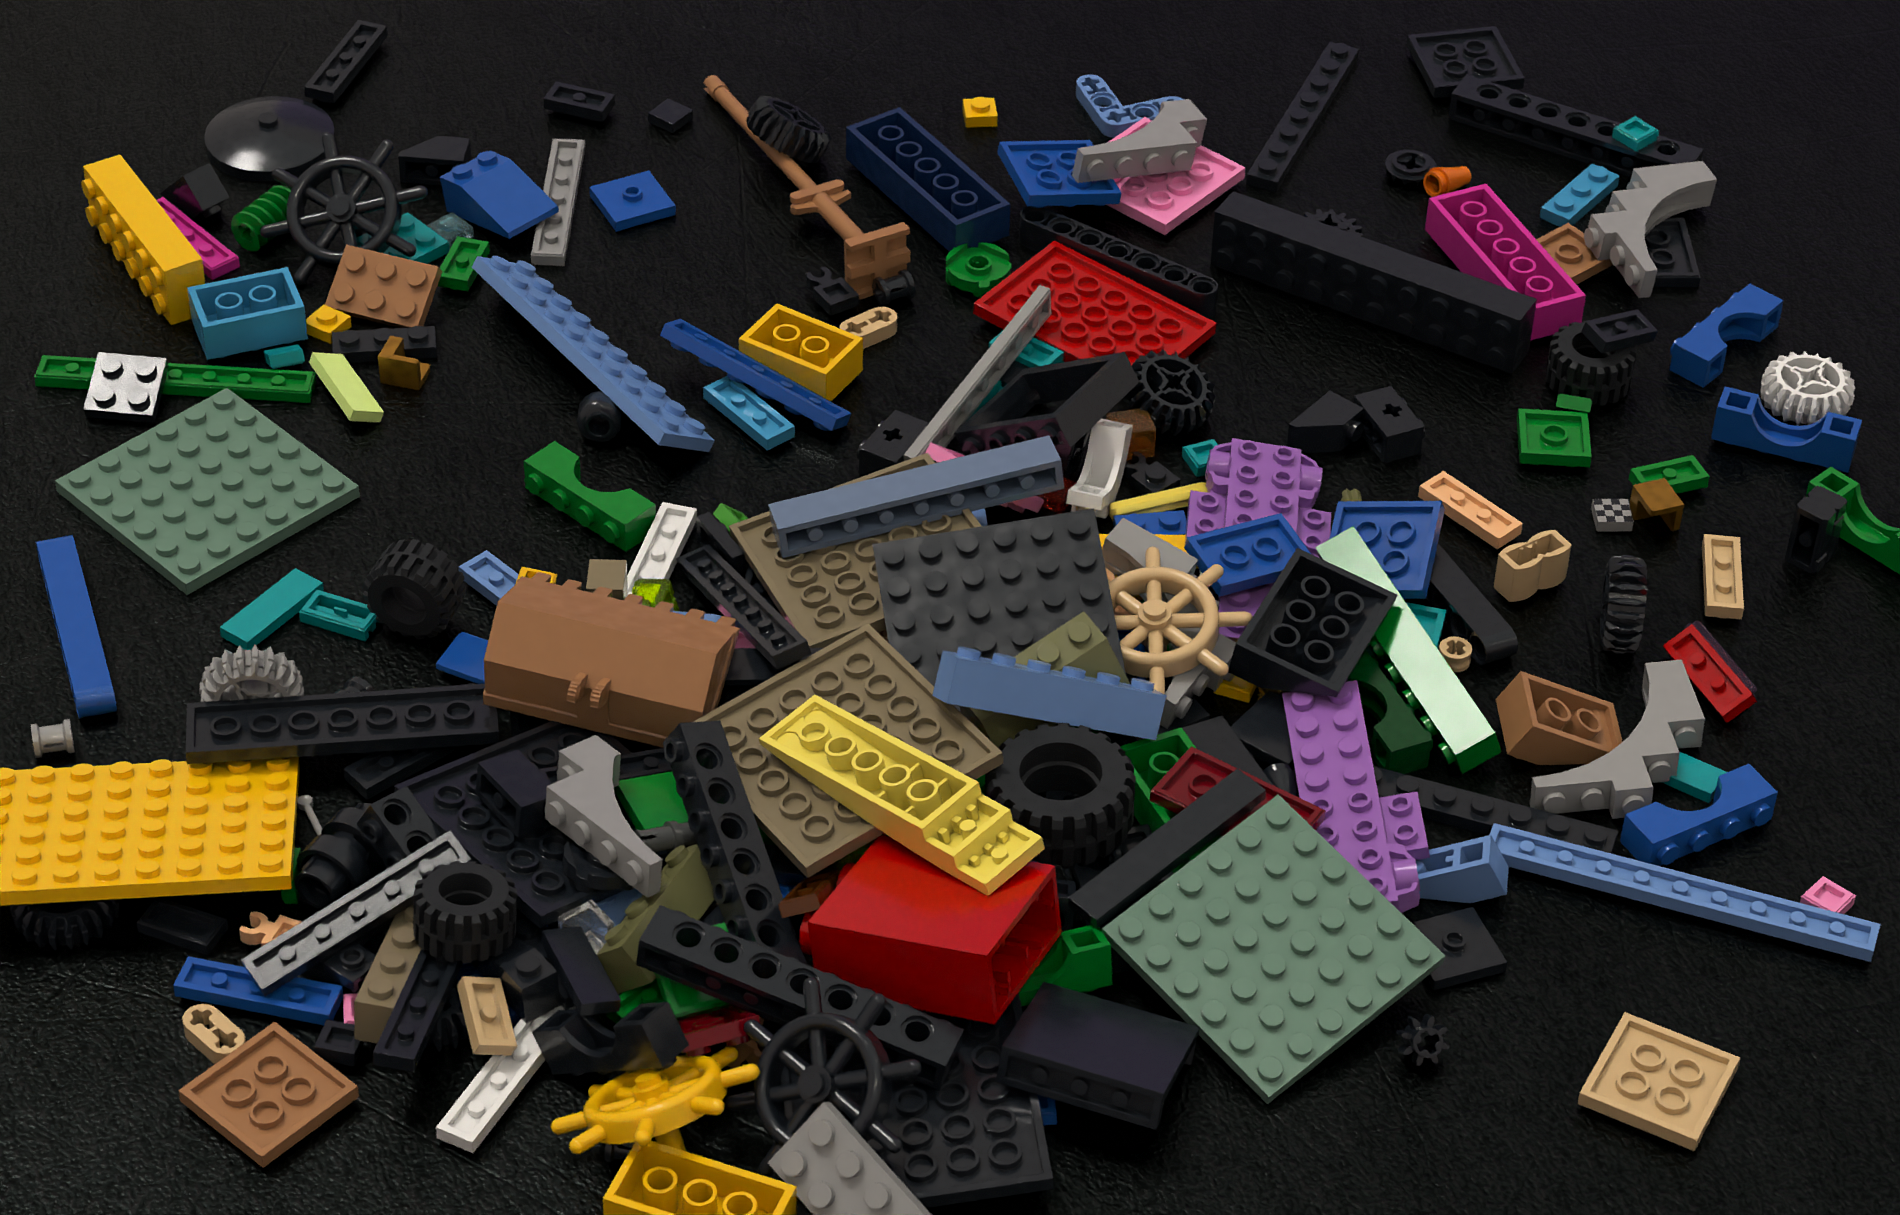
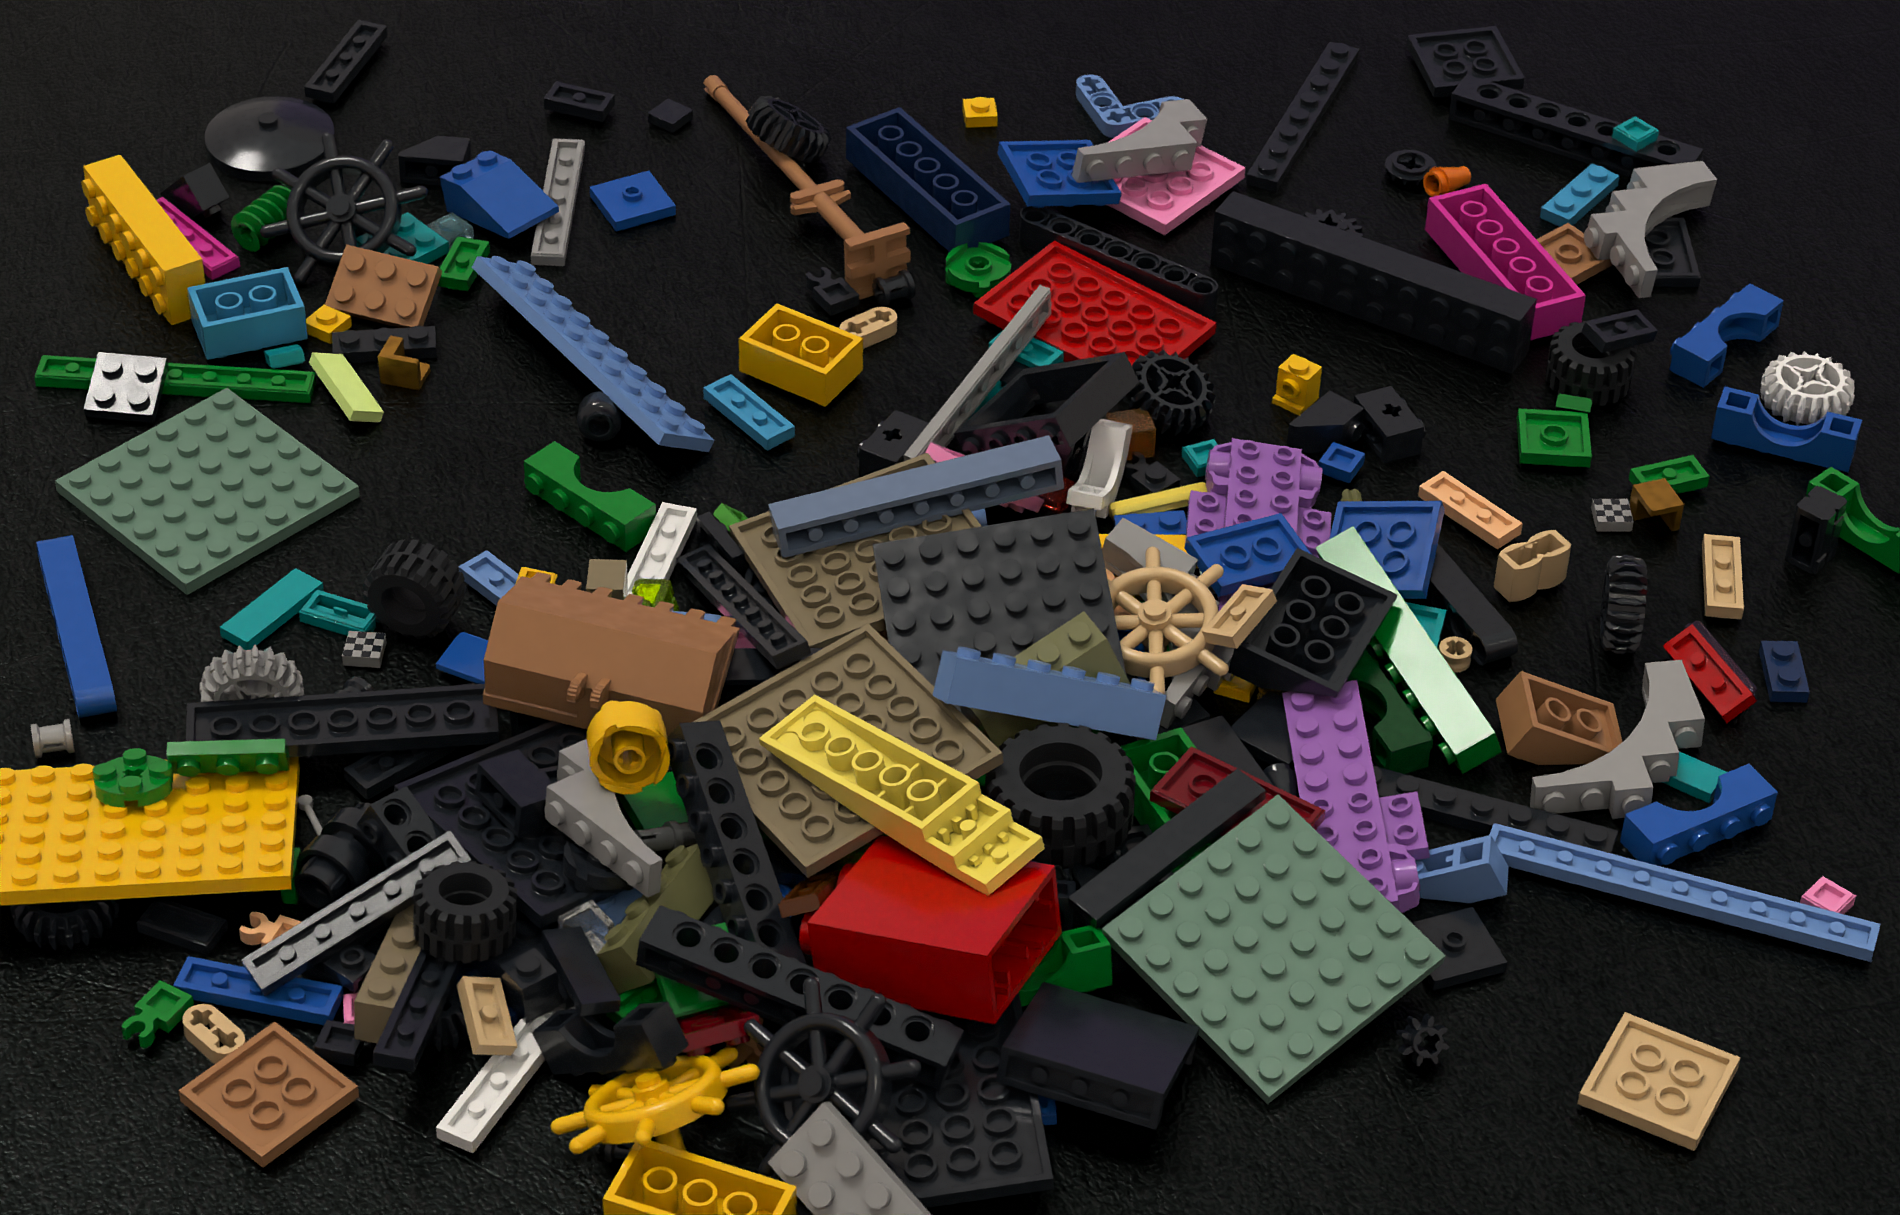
blue plate [660,319,852,431] -> none
none -> green plate [92,748,173,807]
none -> green plate [122,980,194,1048]
none -> green plate [166,739,290,777]
none -> light grey tile [342,631,387,668]
none -> yellow brick [586,701,670,795]
none -> tan plate [1202,584,1277,649]
none -> yellow brick [1271,354,1322,415]
none -> blue plate [1318,442,1365,484]
none -> dark blue plate [1759,641,1810,703]

